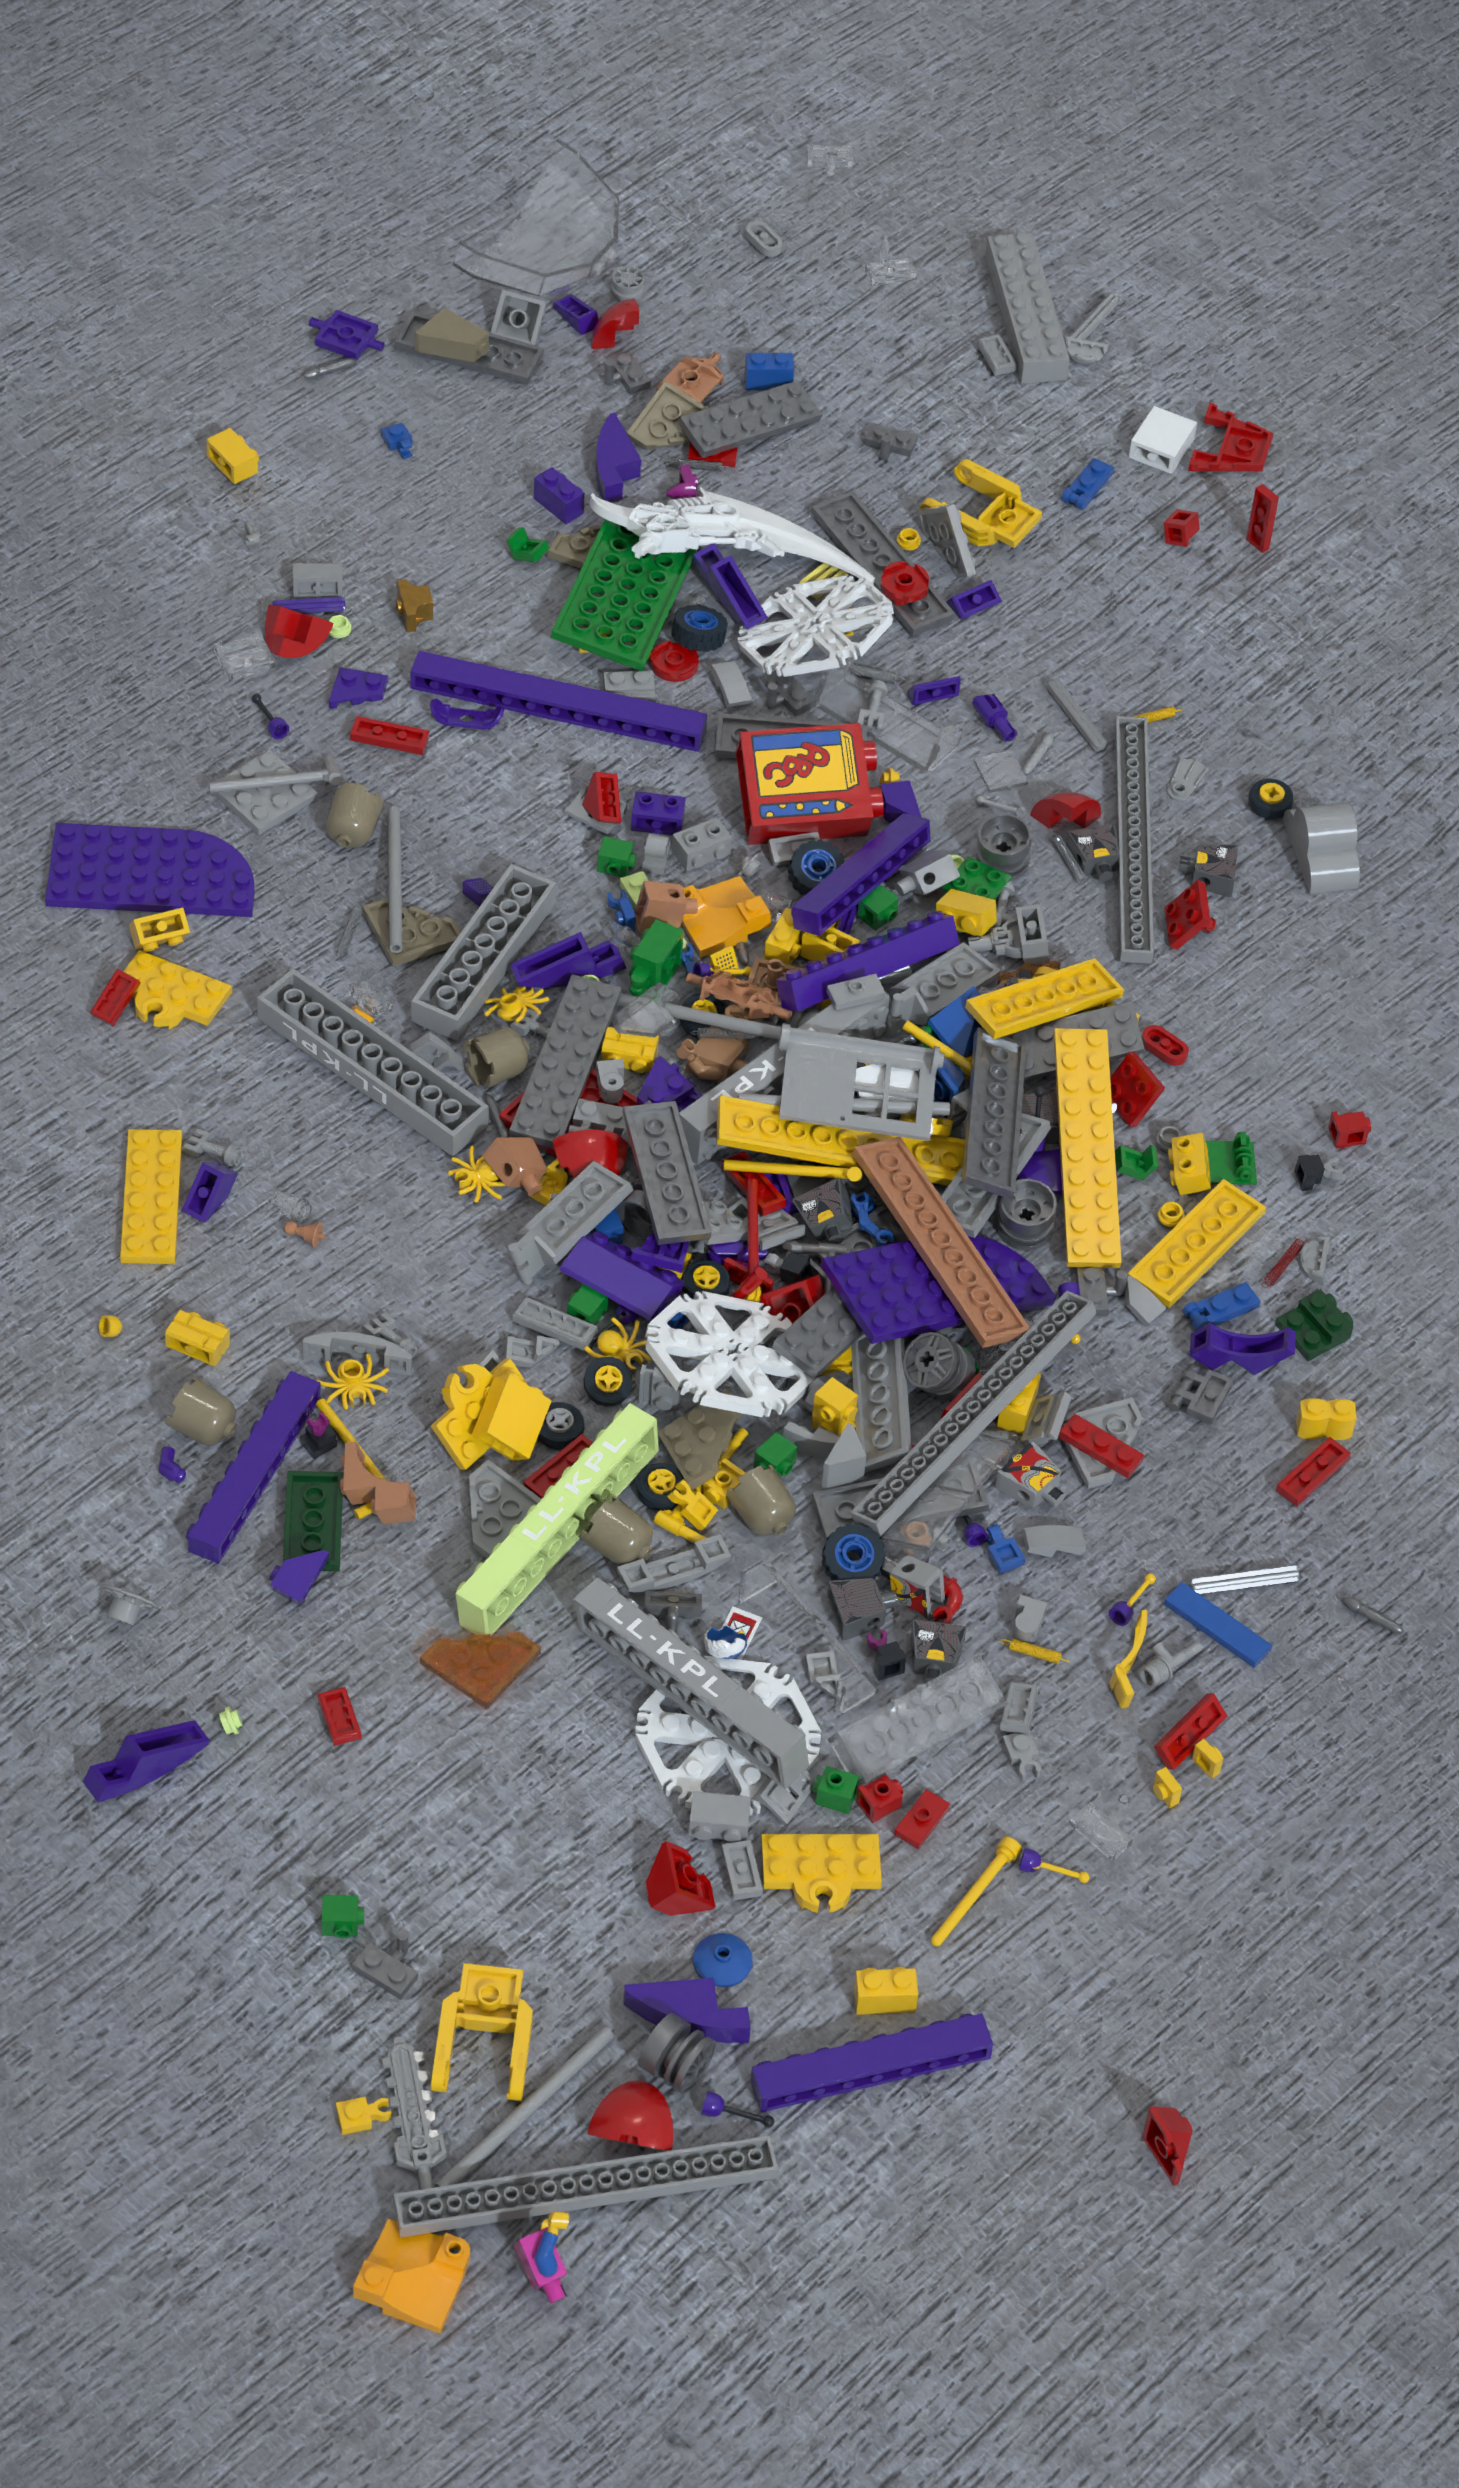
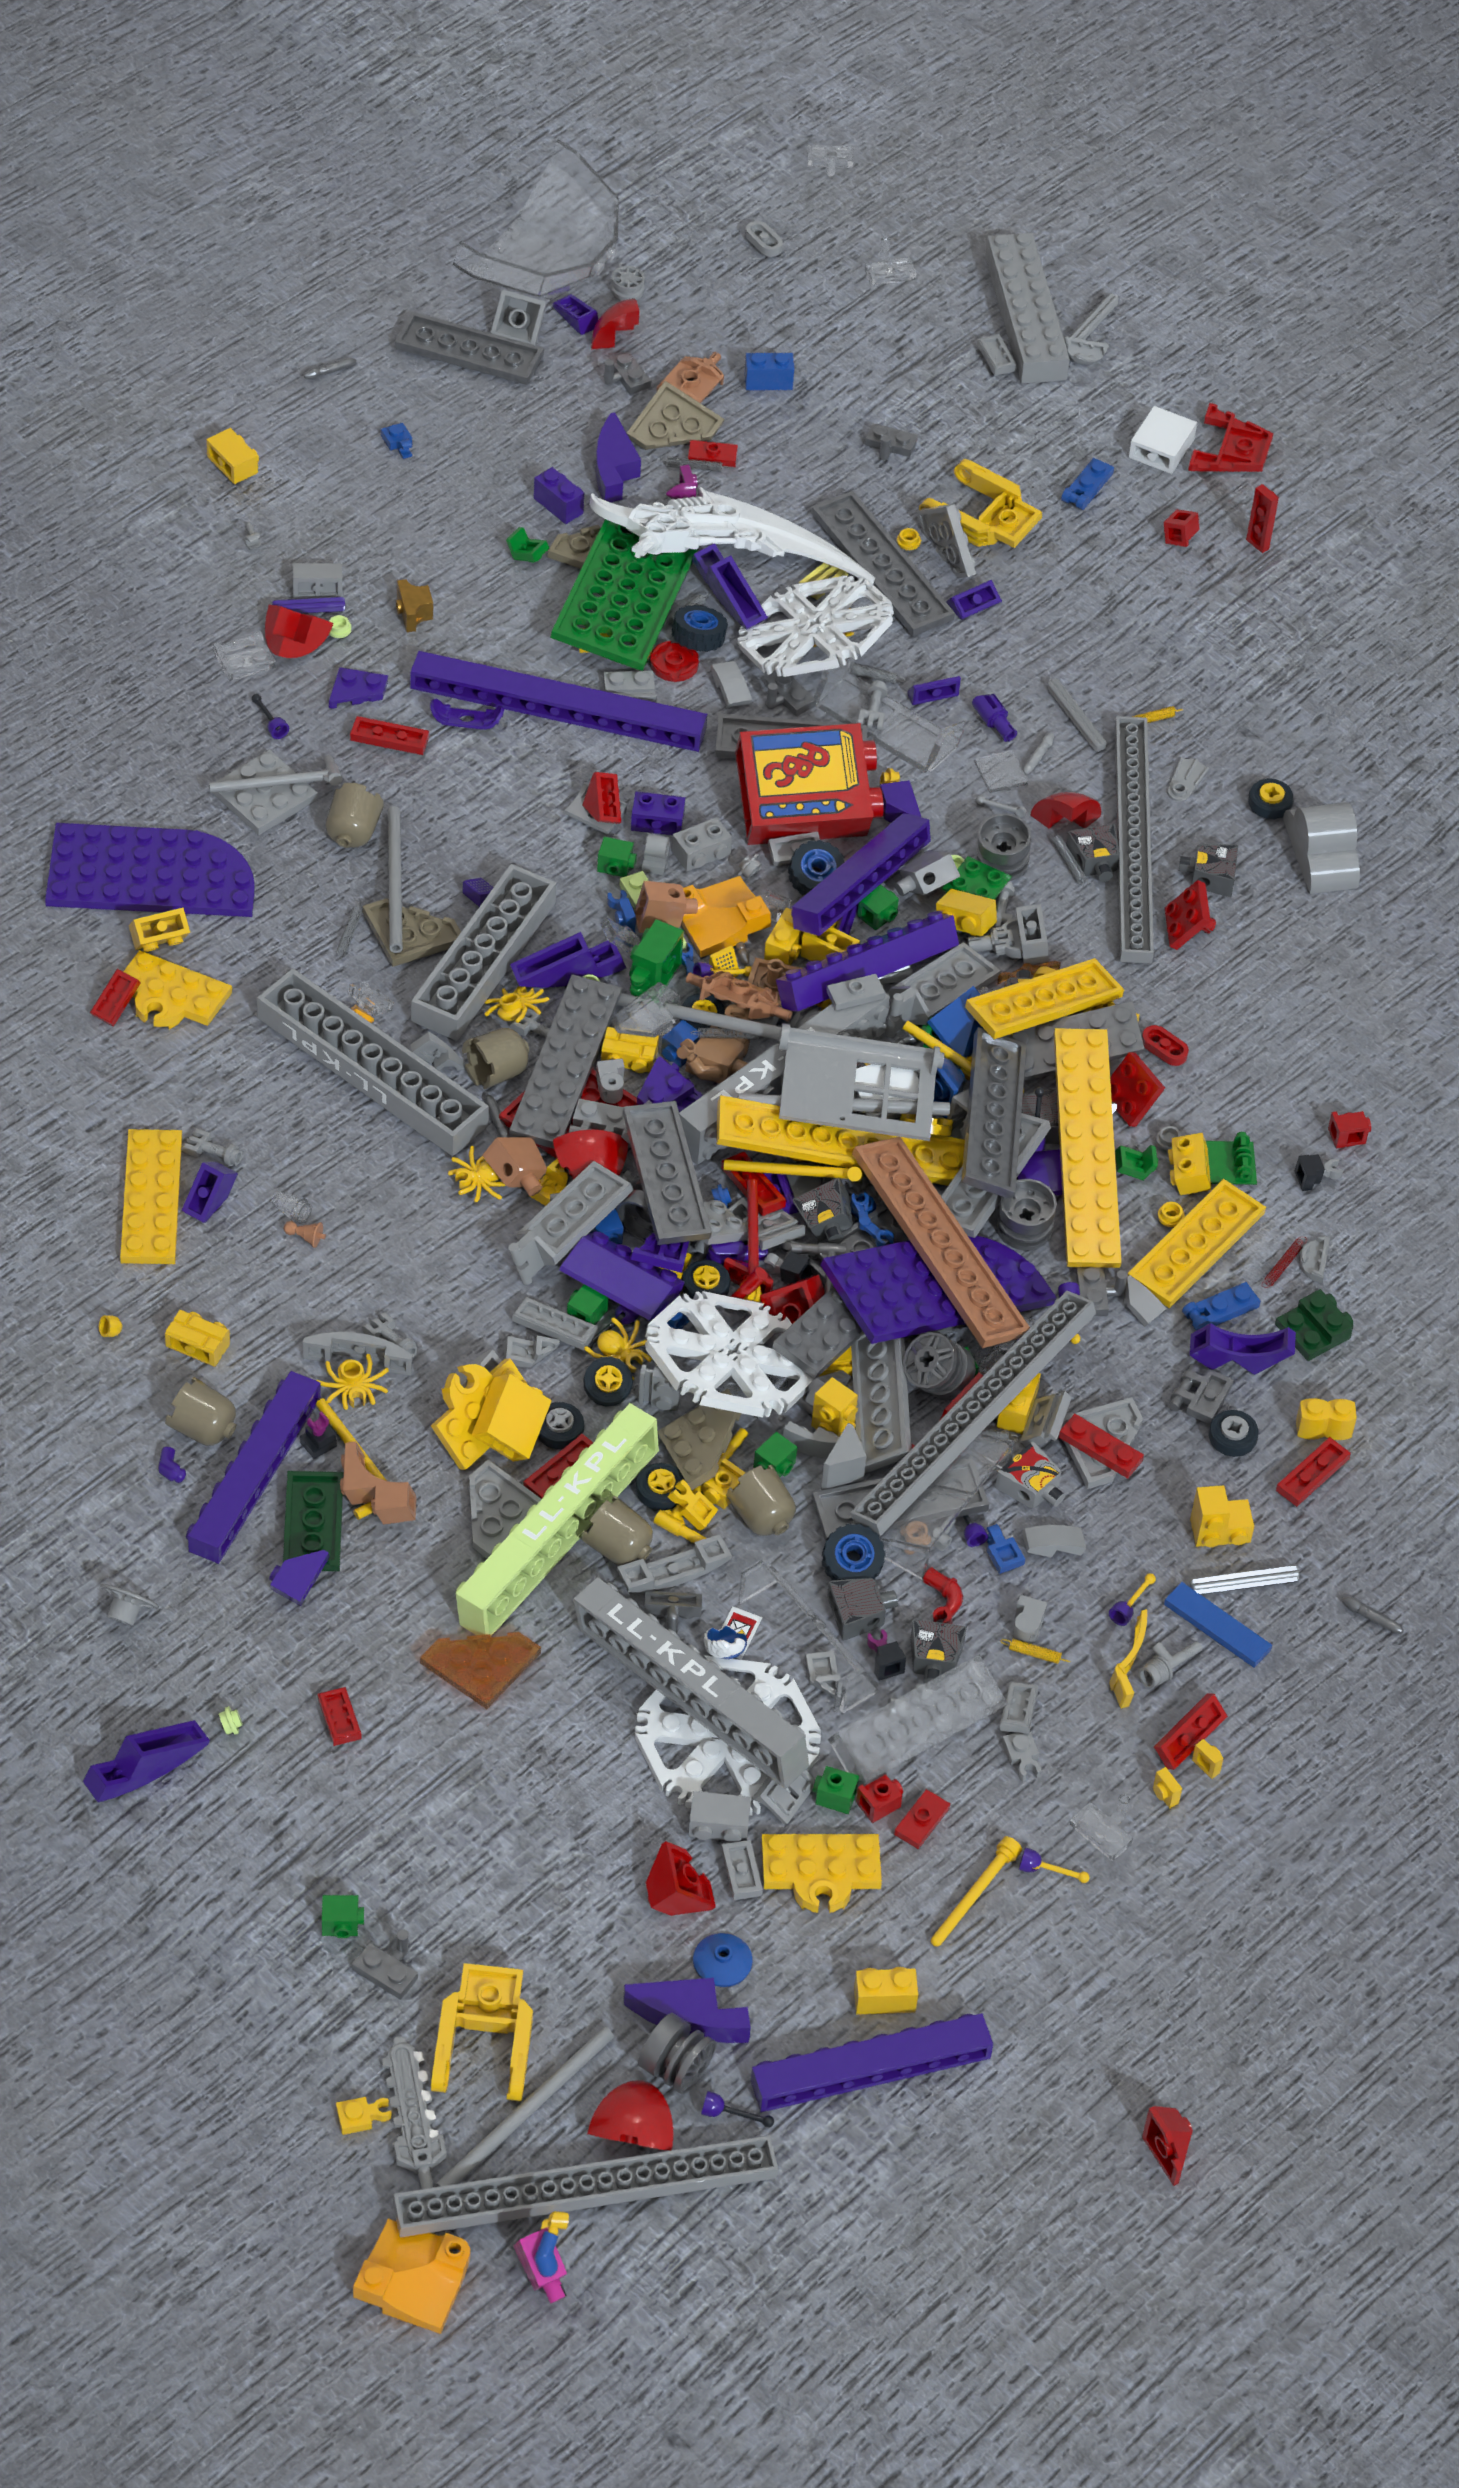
dark purple plate [309,310,385,360] -> none
dark tan slope [415,308,490,362] -> none
flat silver plate [678,380,822,458] -> none
red plate [880,561,929,606] -> none
light grey torso [881,1555,945,1621] -> none
none -> blue brick [661,1020,703,1068]
none -> blue plate [711,1184,732,1208]
none -> yellow brick [1190,1485,1254,1547]
none -> black wheel [1209,1410,1259,1457]

